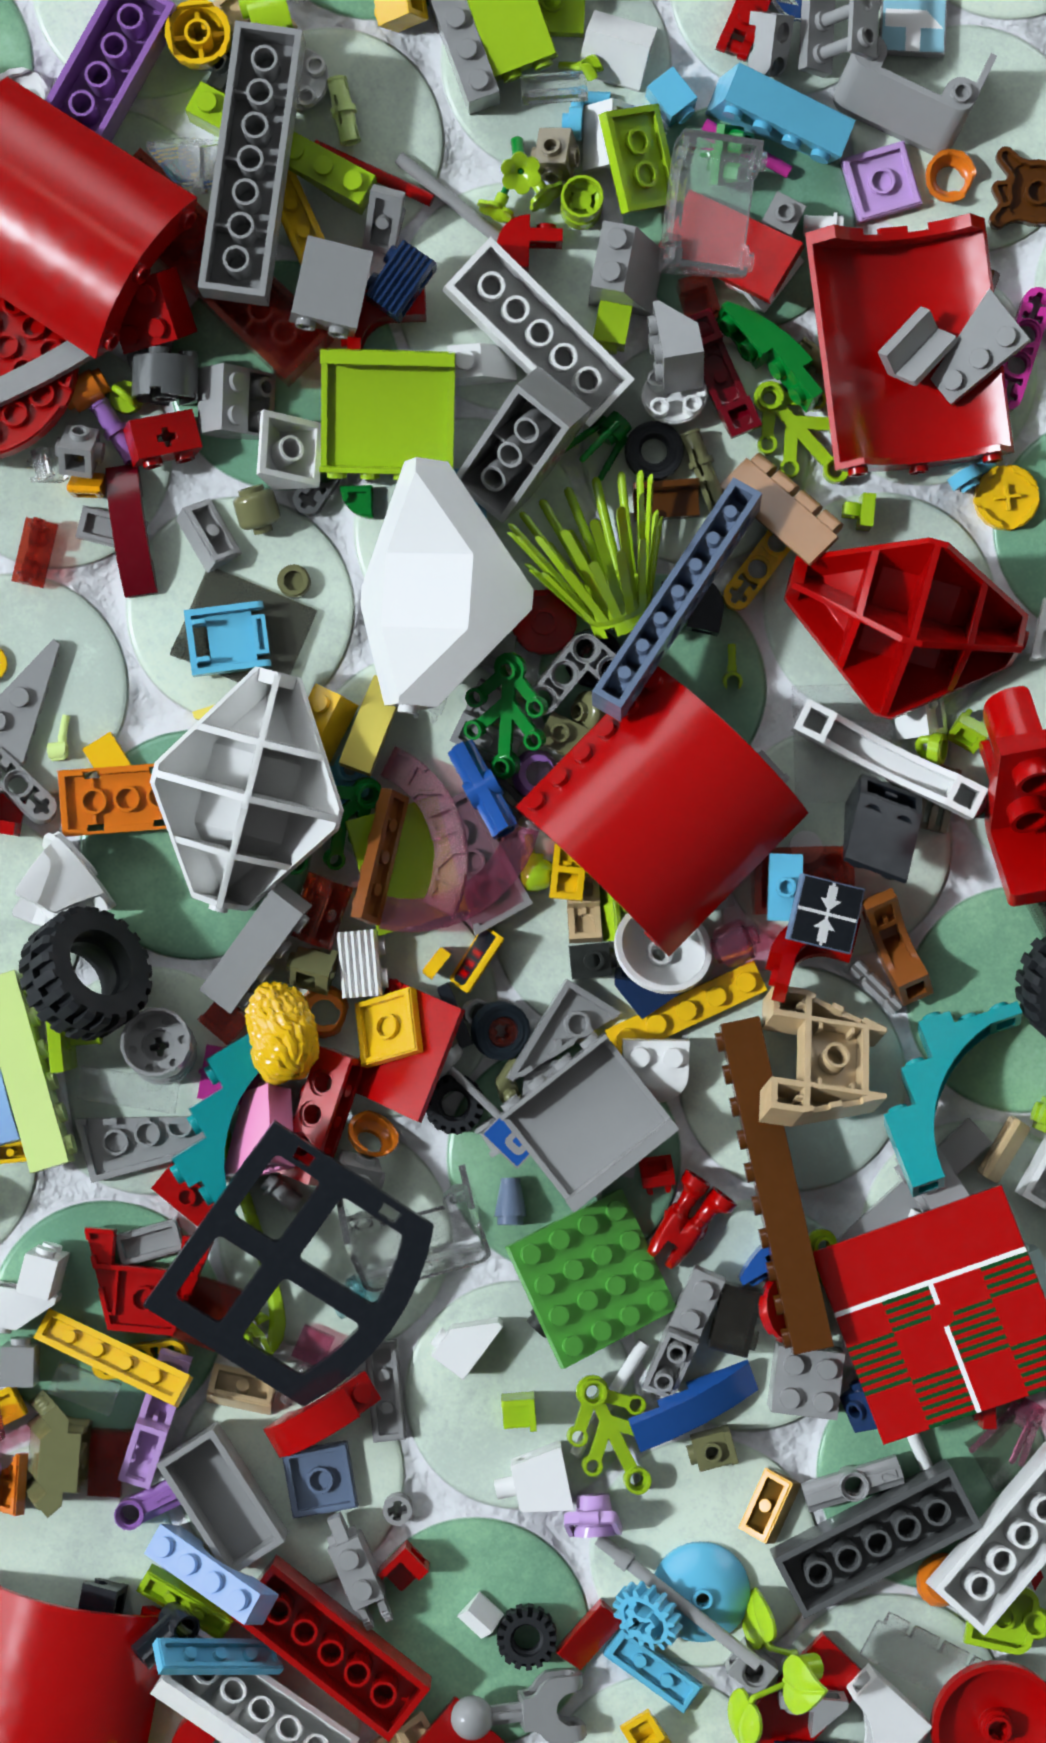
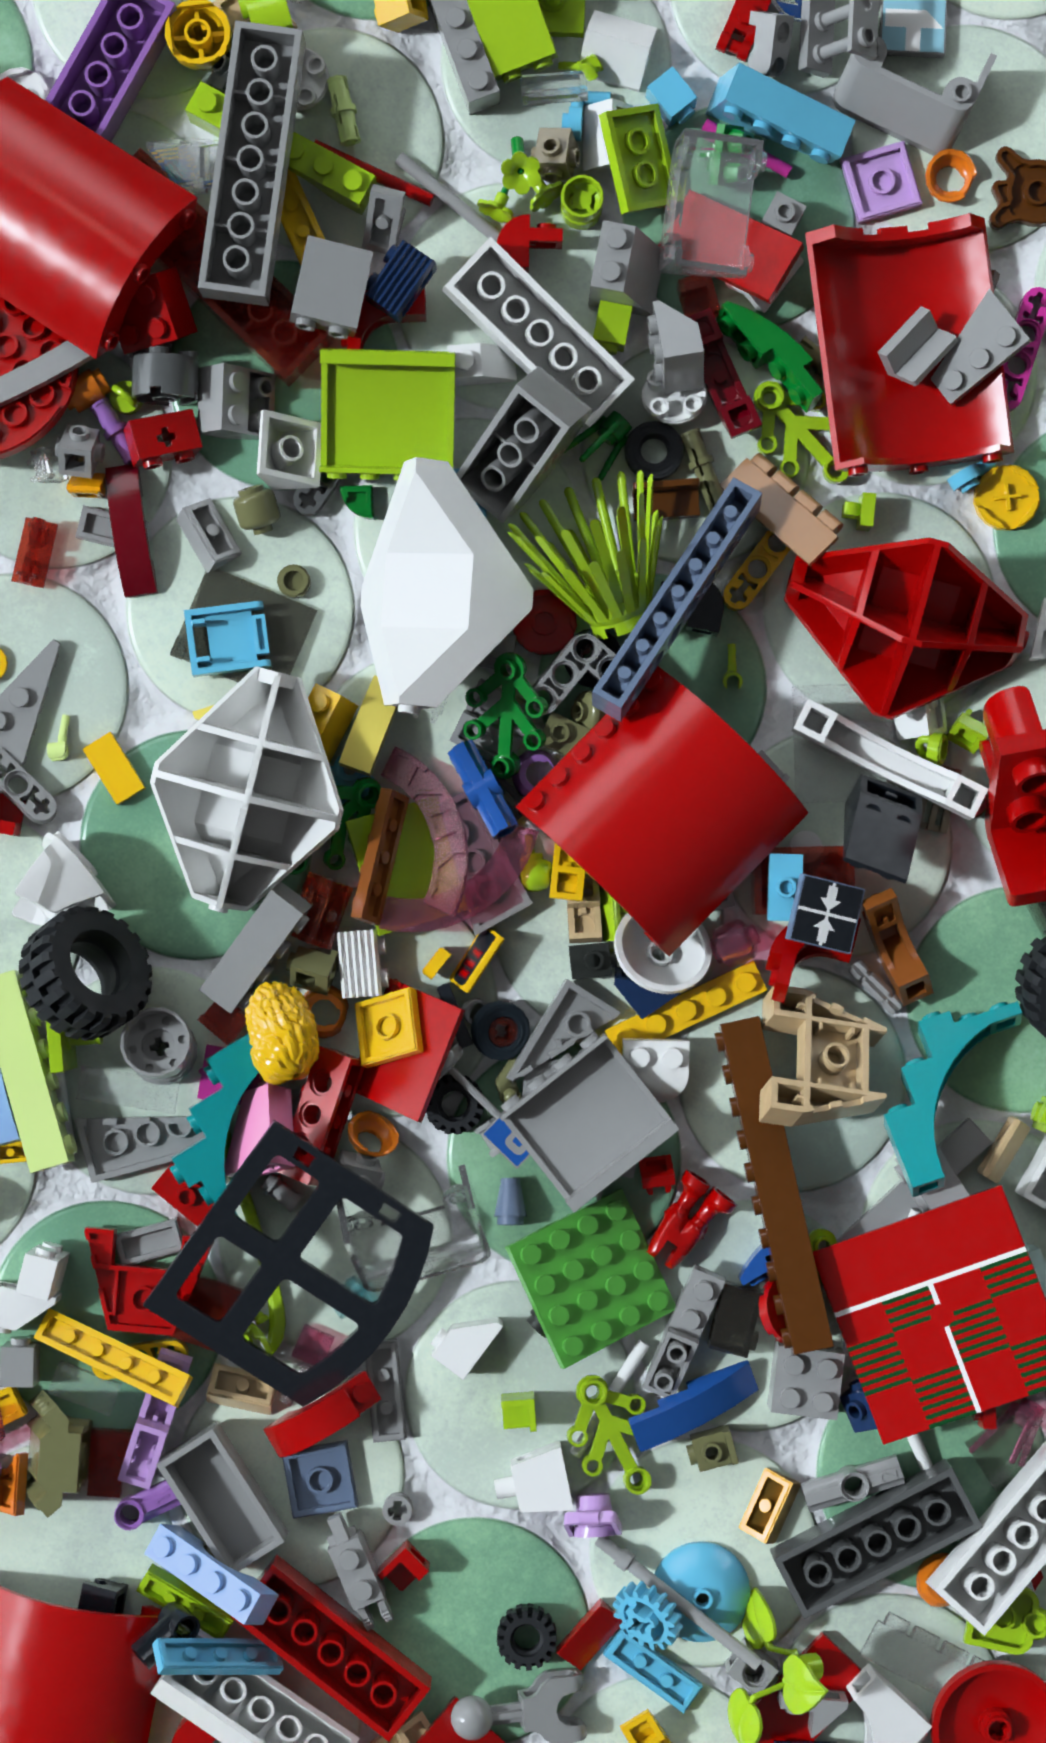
orange piece [57,763,167,837] -> none
white slope [457,1591,504,1639] -> none
white pin [803,212,844,236] -> none

